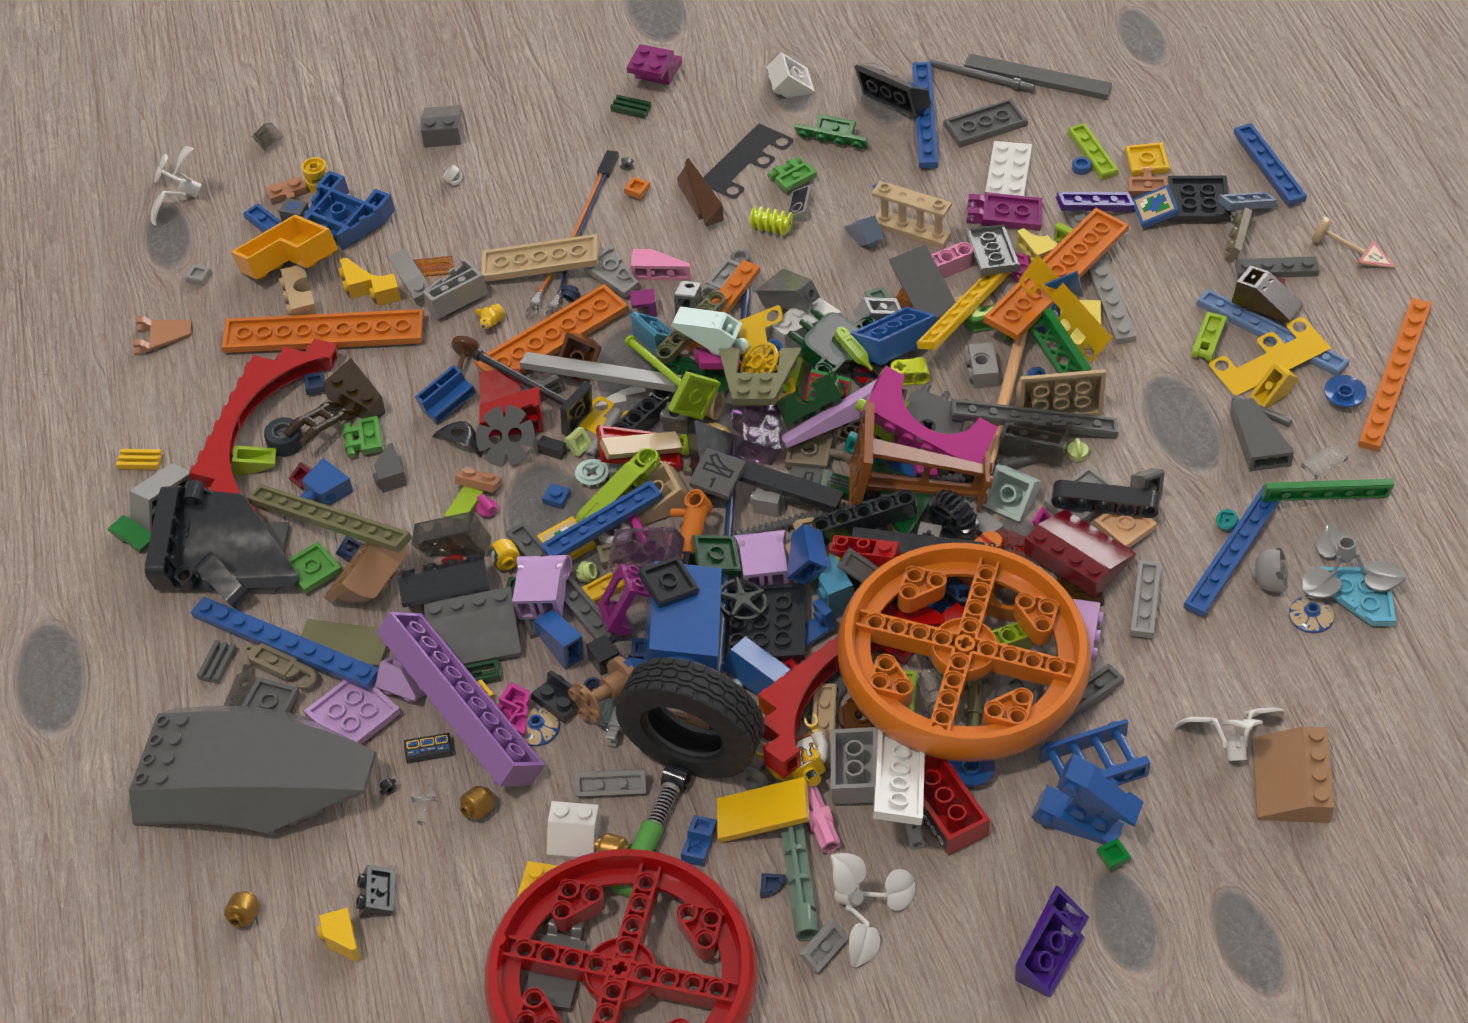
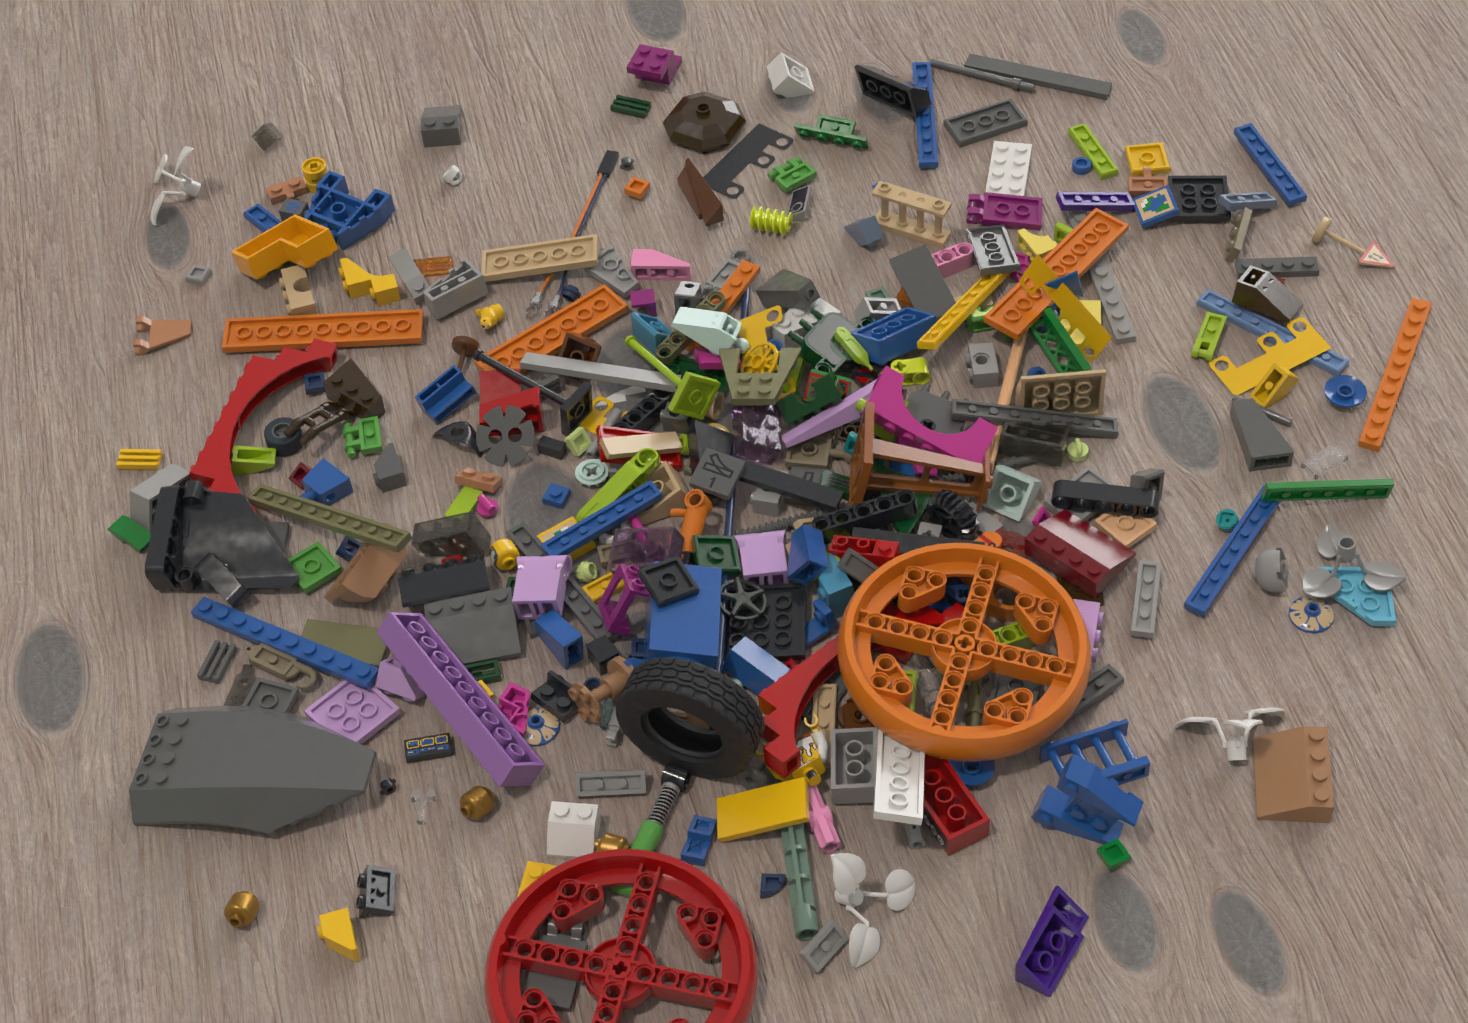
none -> dark brown rock [663,92,746,153]

